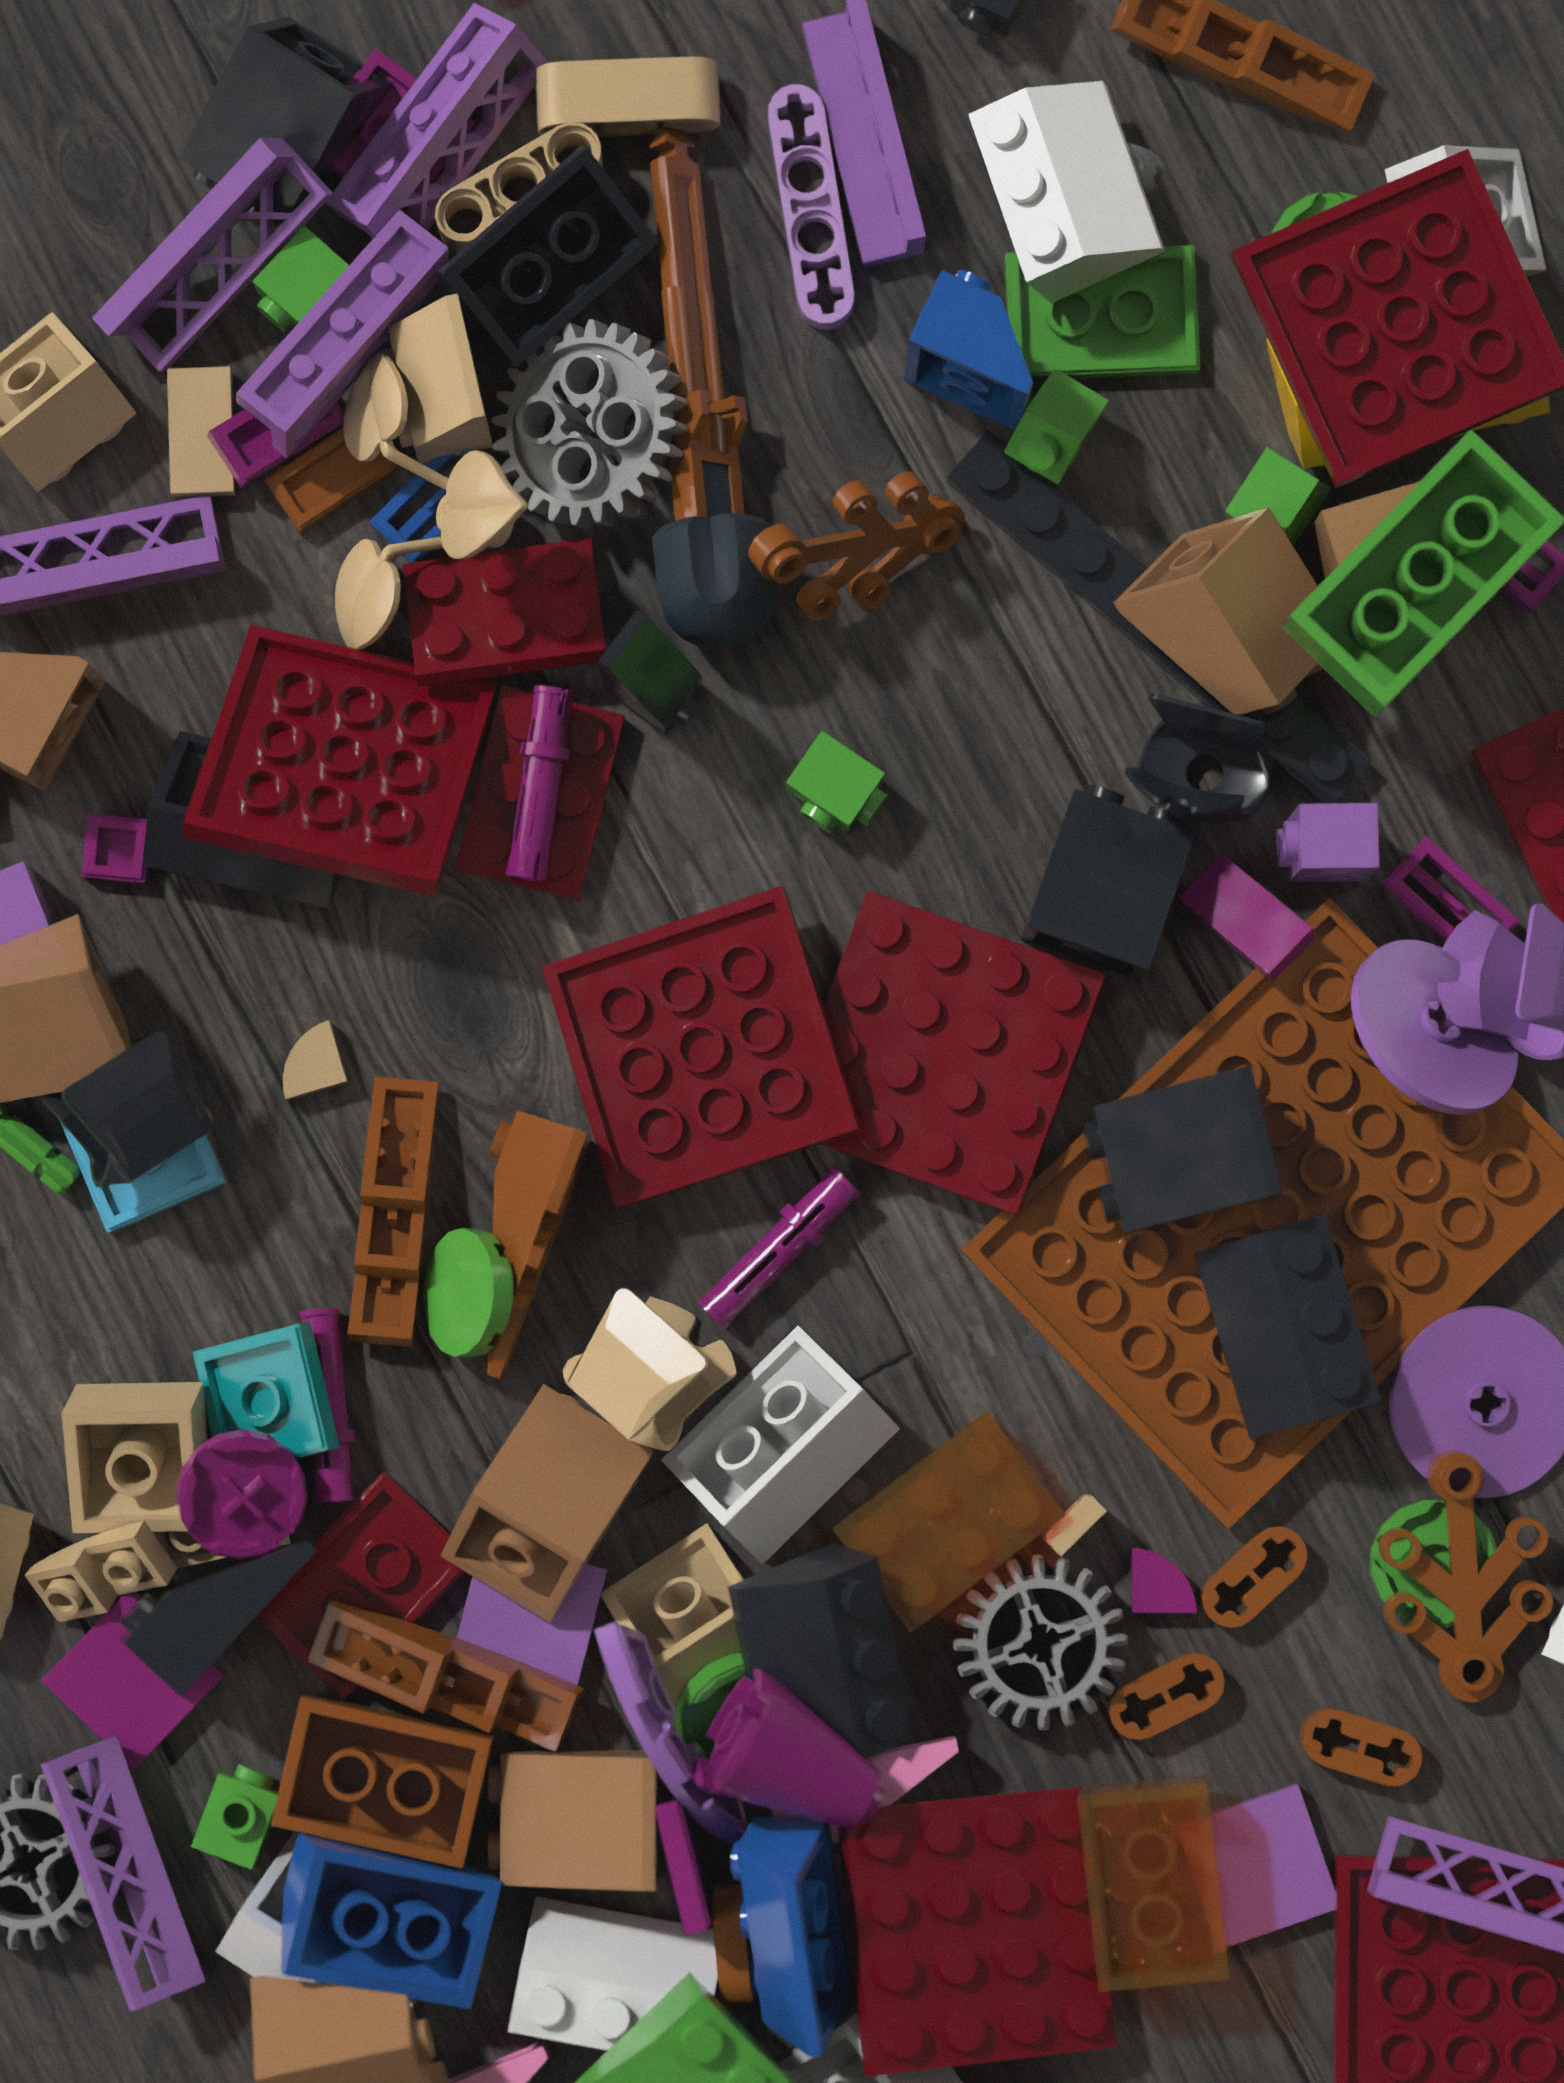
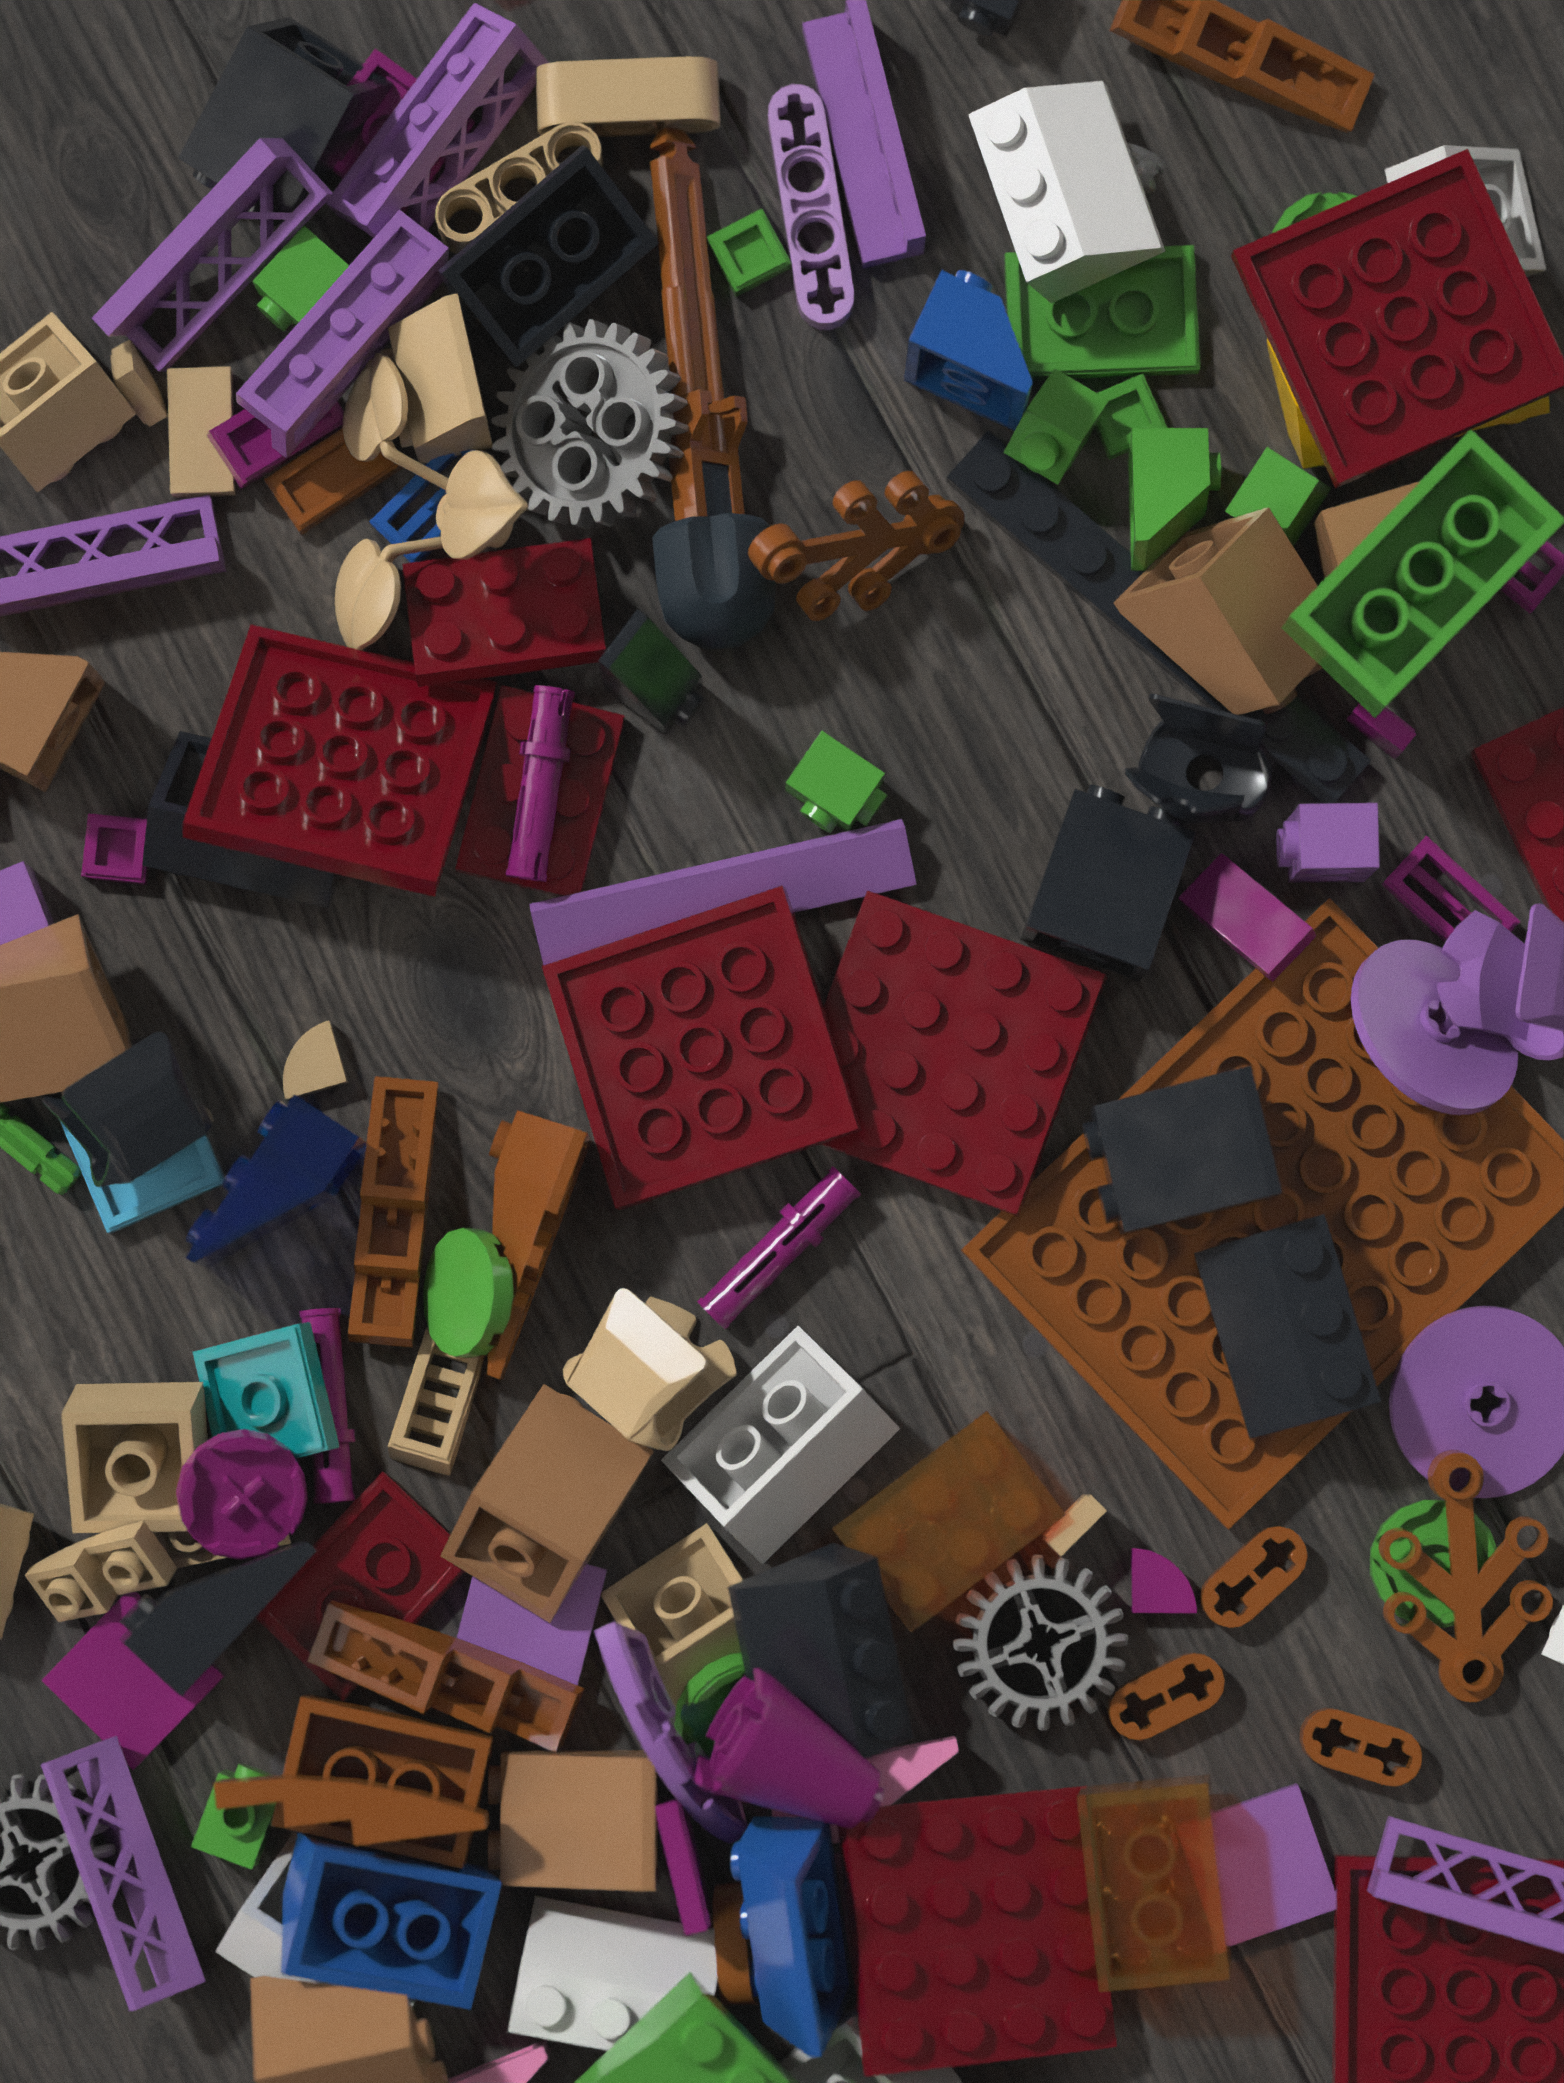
none -> tan tile [111,339,168,427]
none -> clear blue slope [185,1094,367,1268]
none -> dark orange slope [213,1774,490,1846]
none -> tan slope [388,1328,486,1475]
none -> medium lavender tile [529,819,917,965]
none -> bright green tile [706,209,791,297]
none -> bright green tile [1095,374,1167,460]
none -> bright green slope [1128,428,1221,571]
none -> magenta tile [1345,703,1416,760]

